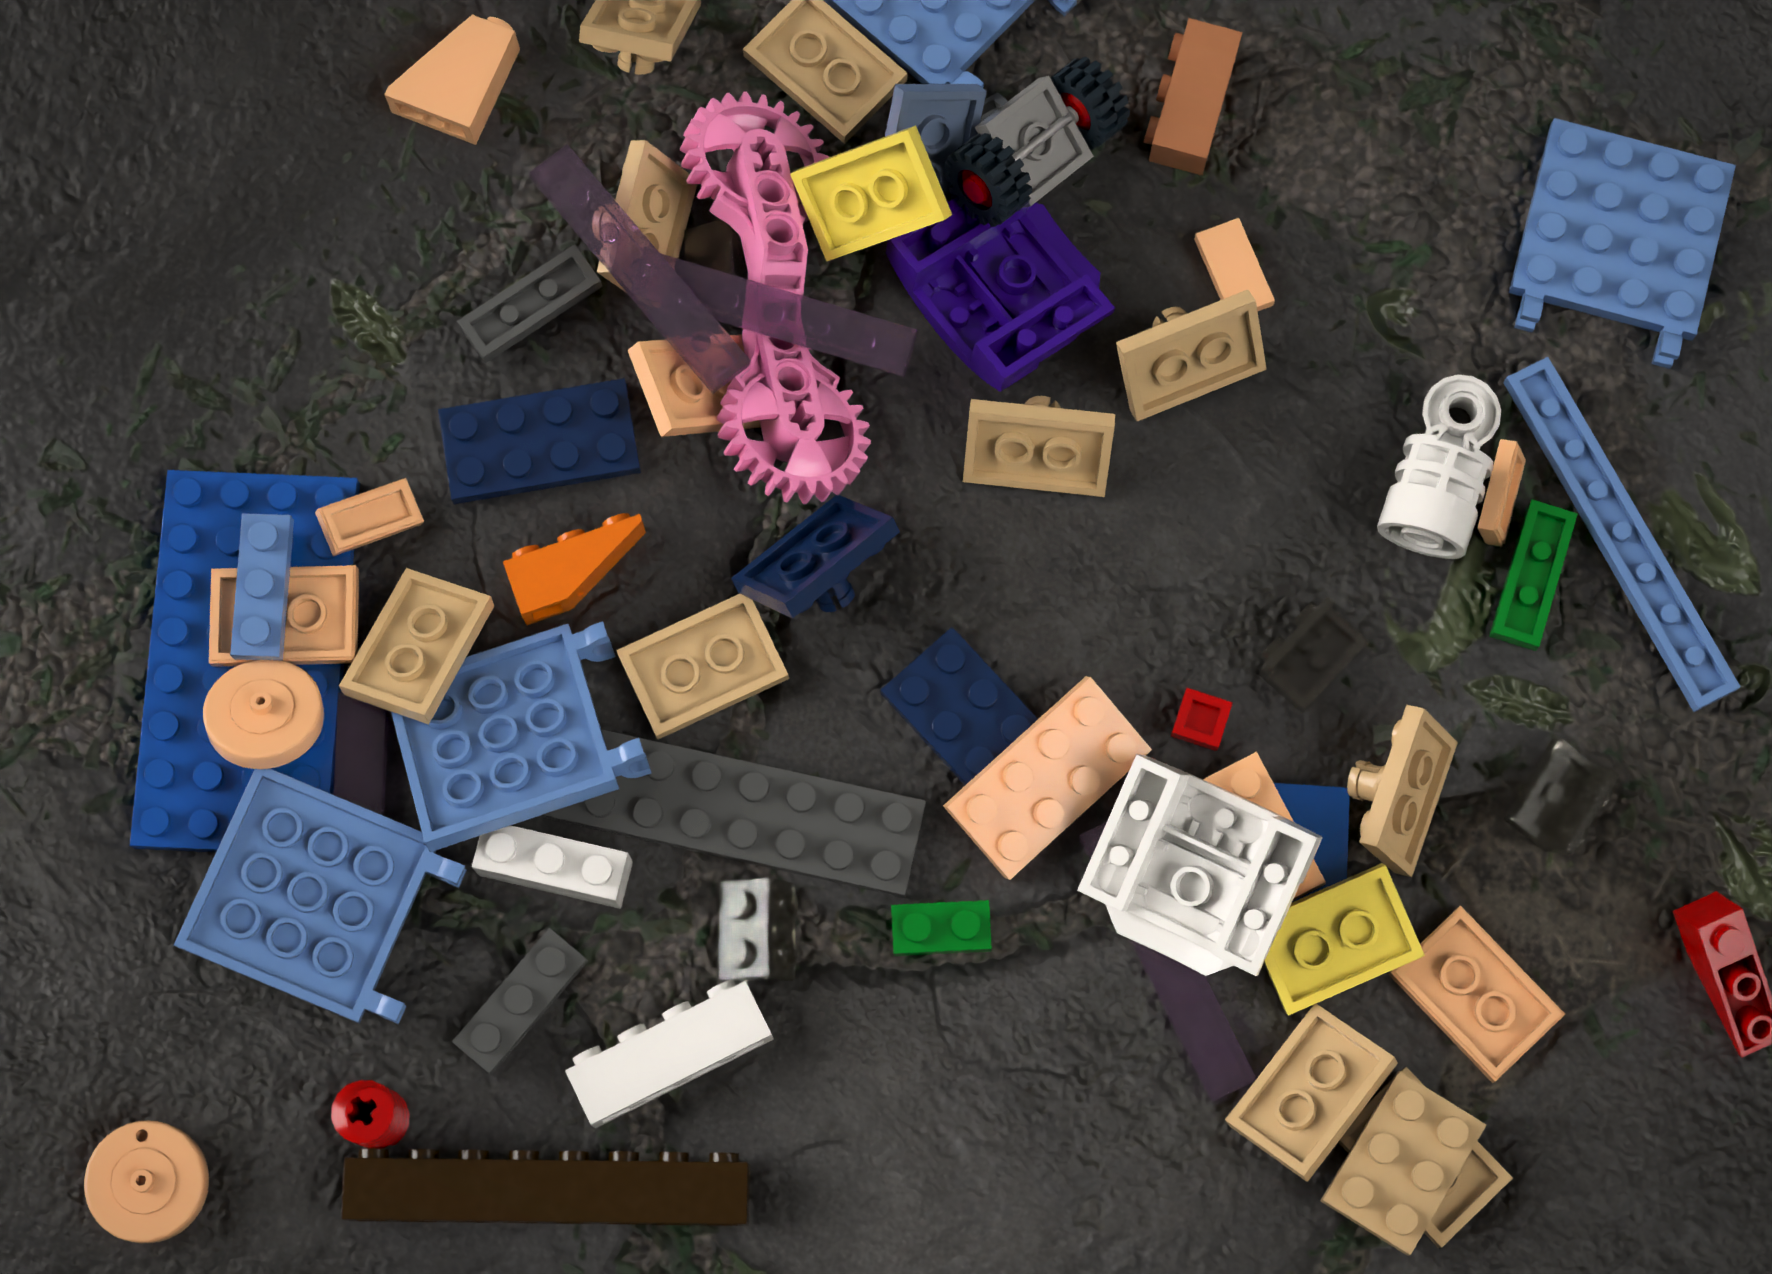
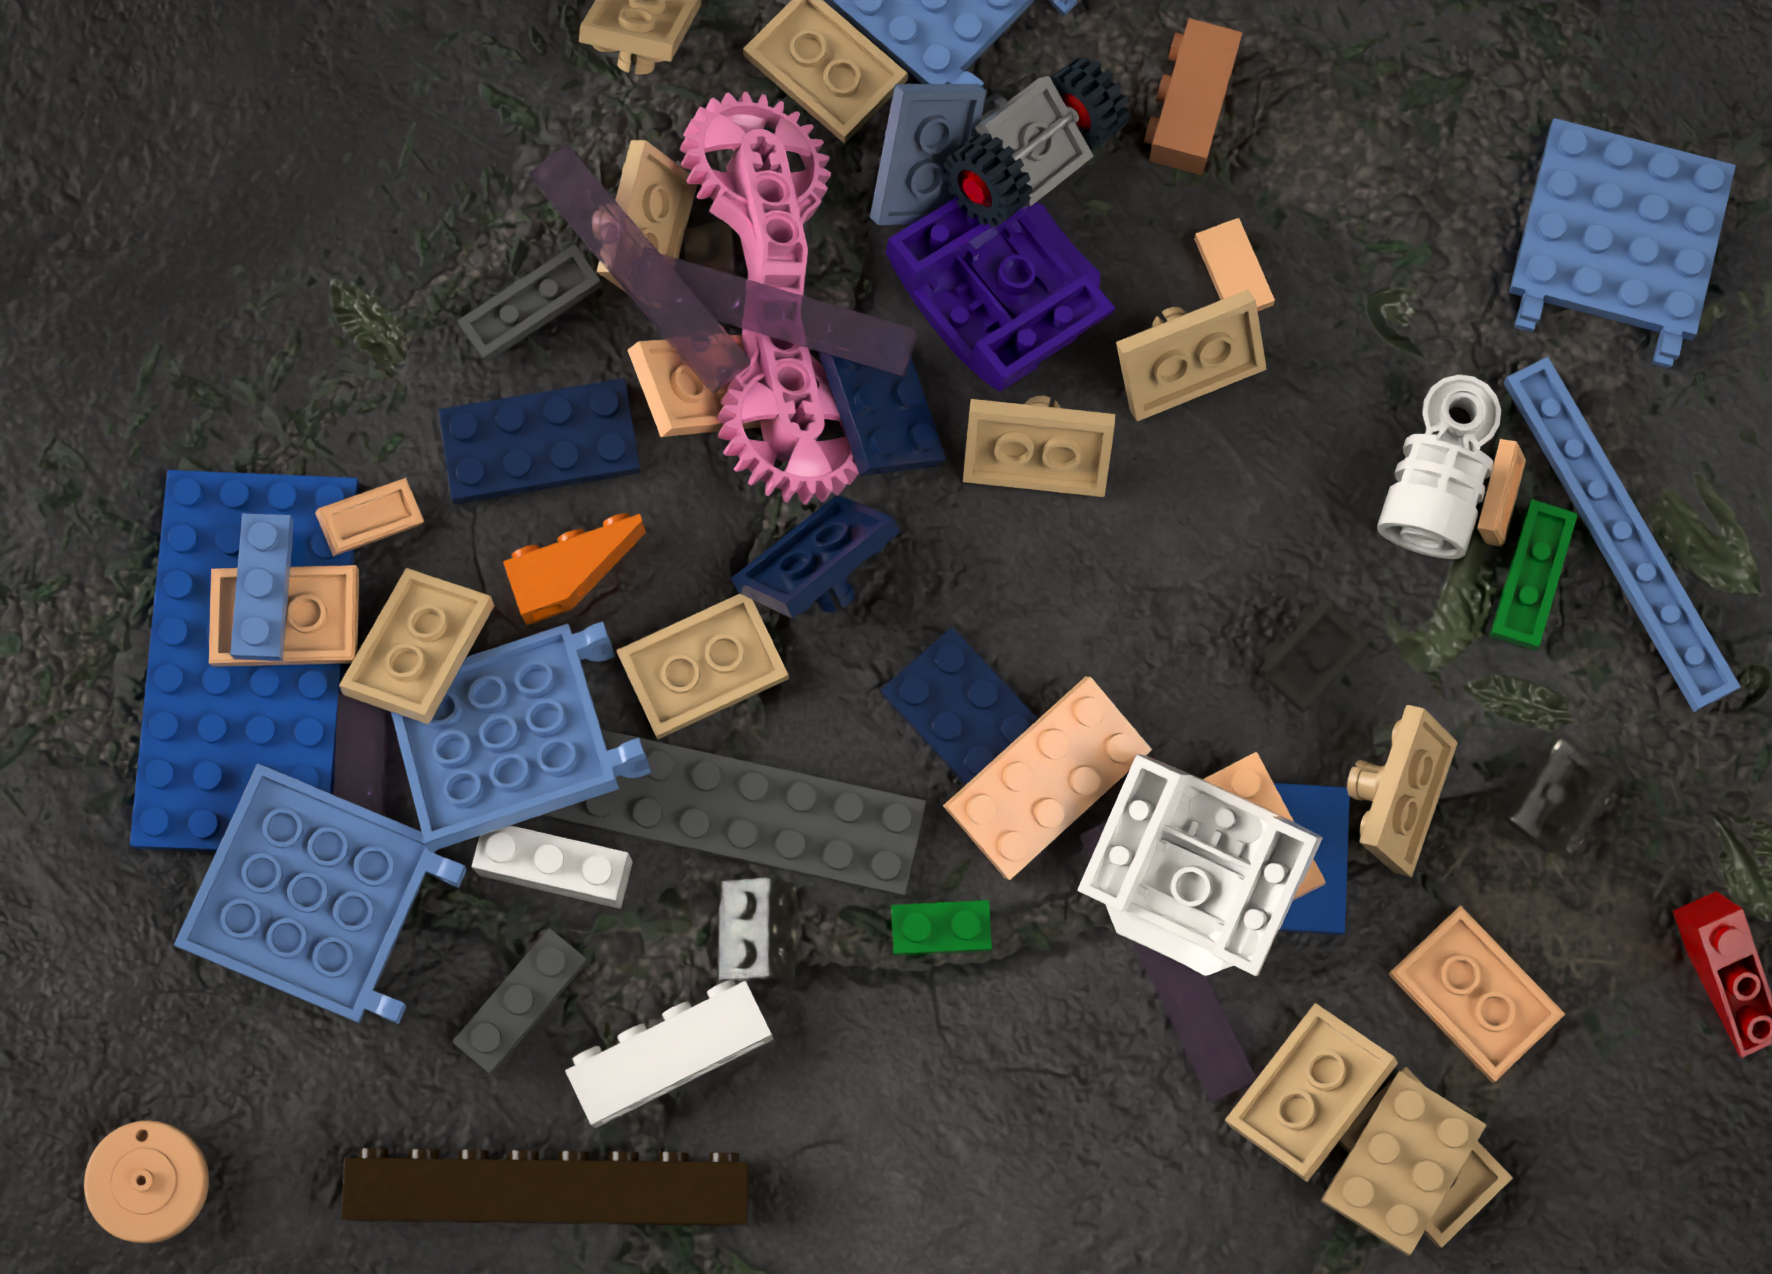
light nougat wheel [203,660,324,769] -> none
red piece [331,1080,410,1149] -> none
light nougat slope [384,14,520,145] -> none
light yellow plate [790,125,952,262] -> none
red plate [1171,688,1233,751] -> none
light yellow plate [1264,863,1425,1016] -> none
none -> dark blue plate [816,330,946,476]

